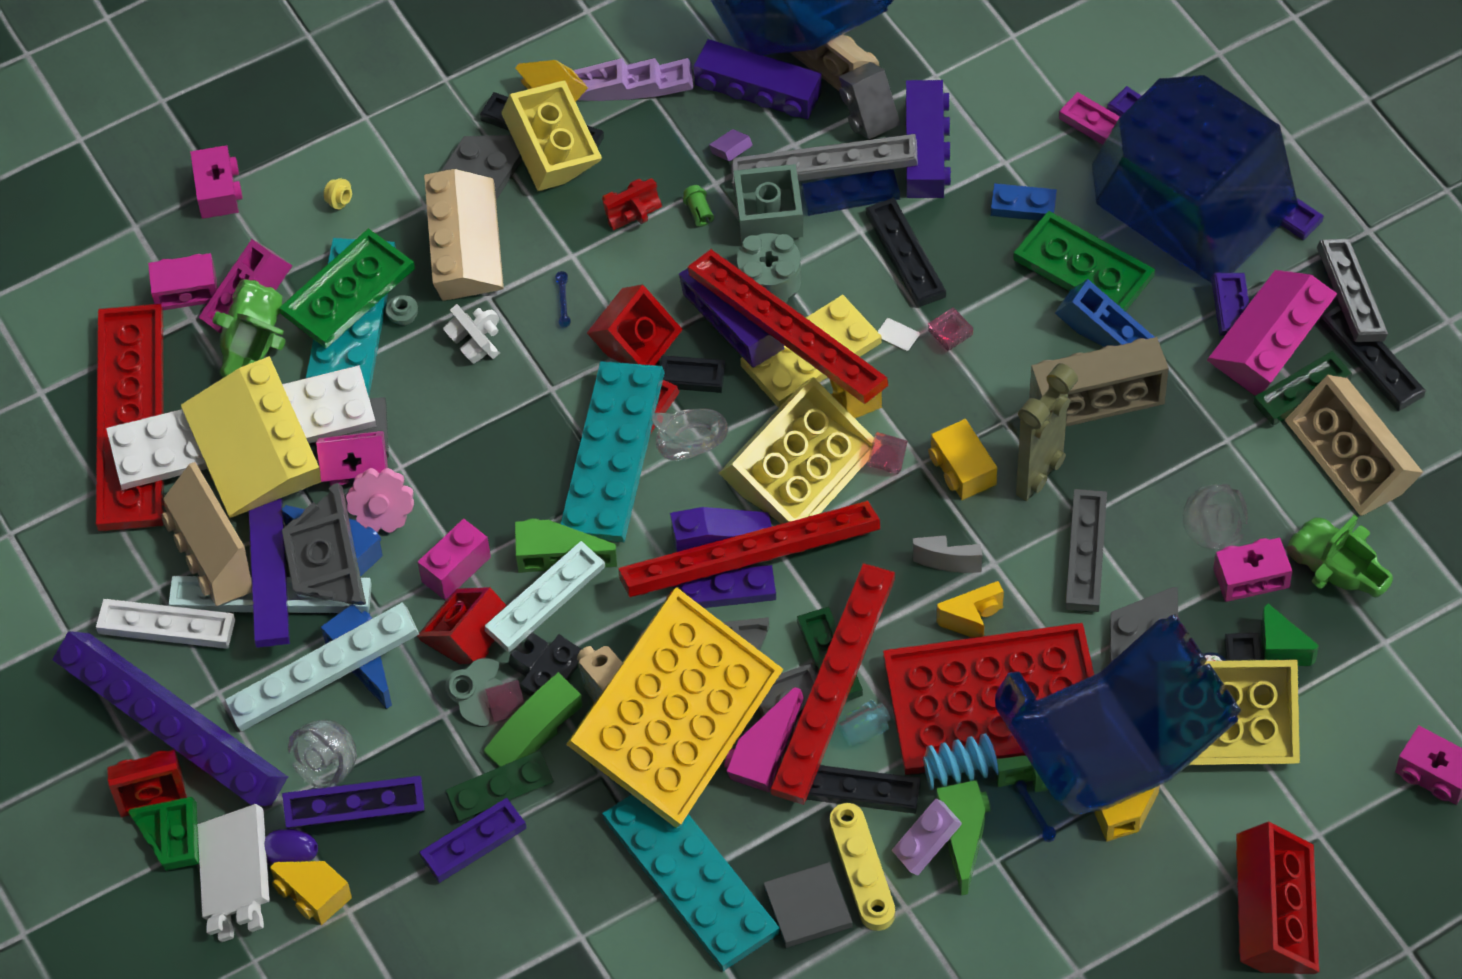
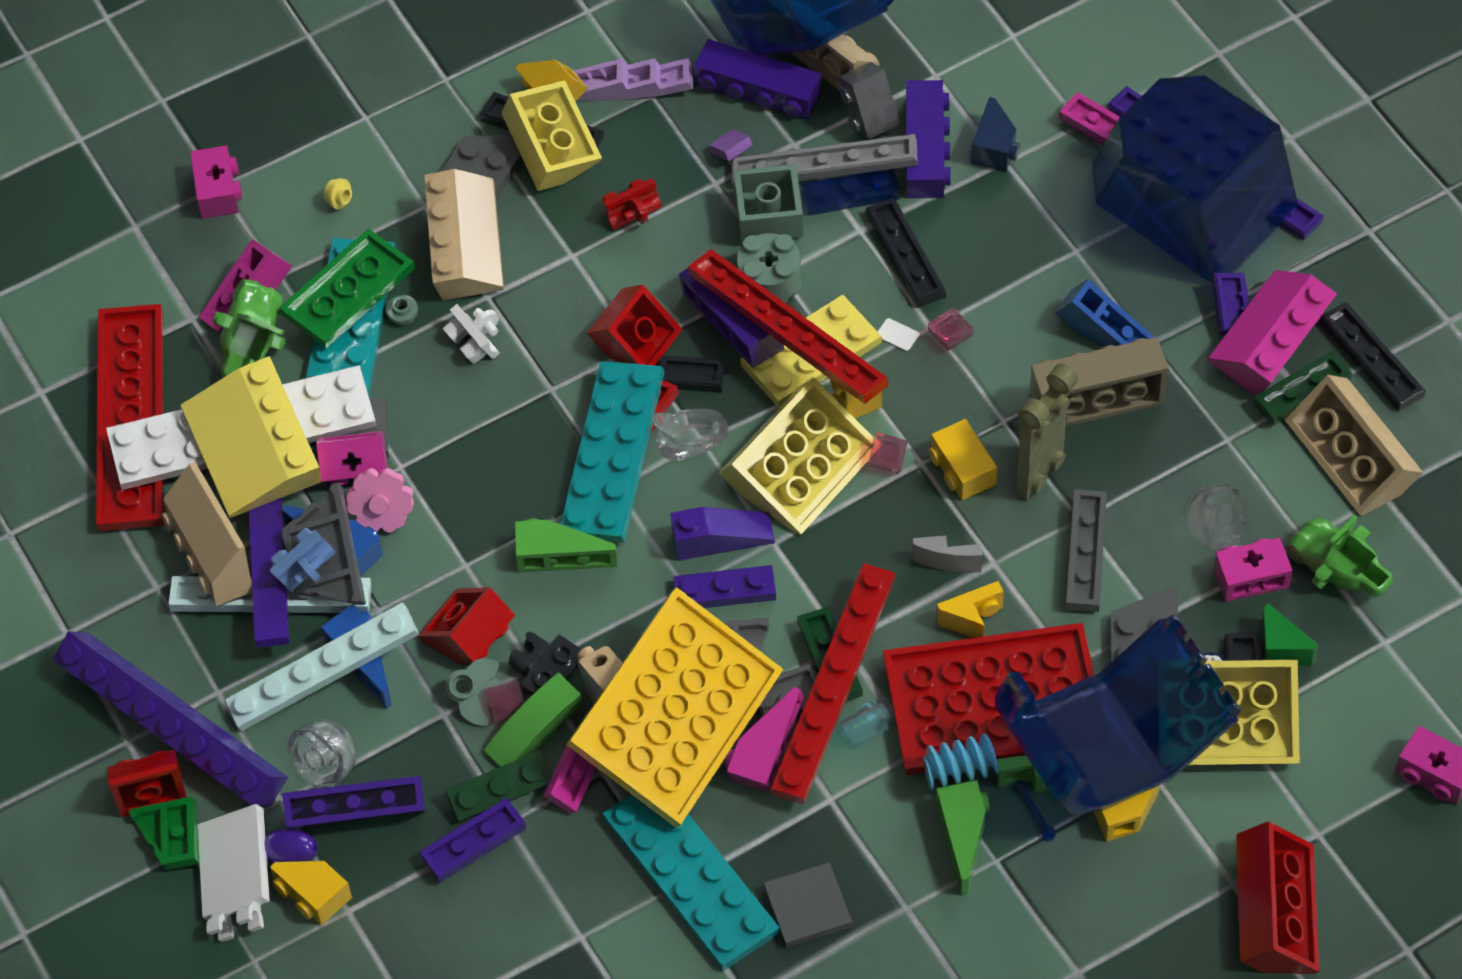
white plate [96,599,235,649] -> none
dark pink brick [148,253,218,310] -> none
dark pink brick [418,519,491,600] -> none
light aqua plate [485,541,605,653] -> none
clear blue hinge [555,271,571,327] -> none
red plate [618,501,880,597] -> none
bright green pin [683,185,714,227] -> none
black tile [806,765,921,814] -> none
light yellow plate [830,803,895,931] -> none
lavender plate [892,799,962,875] -> none
blue plate [991,183,1057,221] -> none
green plate [1013,211,1155,312] -> none
dark grey tile [1317,239,1388,342] -> none
none -> medium blue hips [270,528,336,592]
none -> dark pink plate [543,738,596,814]
none -> dark blue slope [971,97,1020,172]

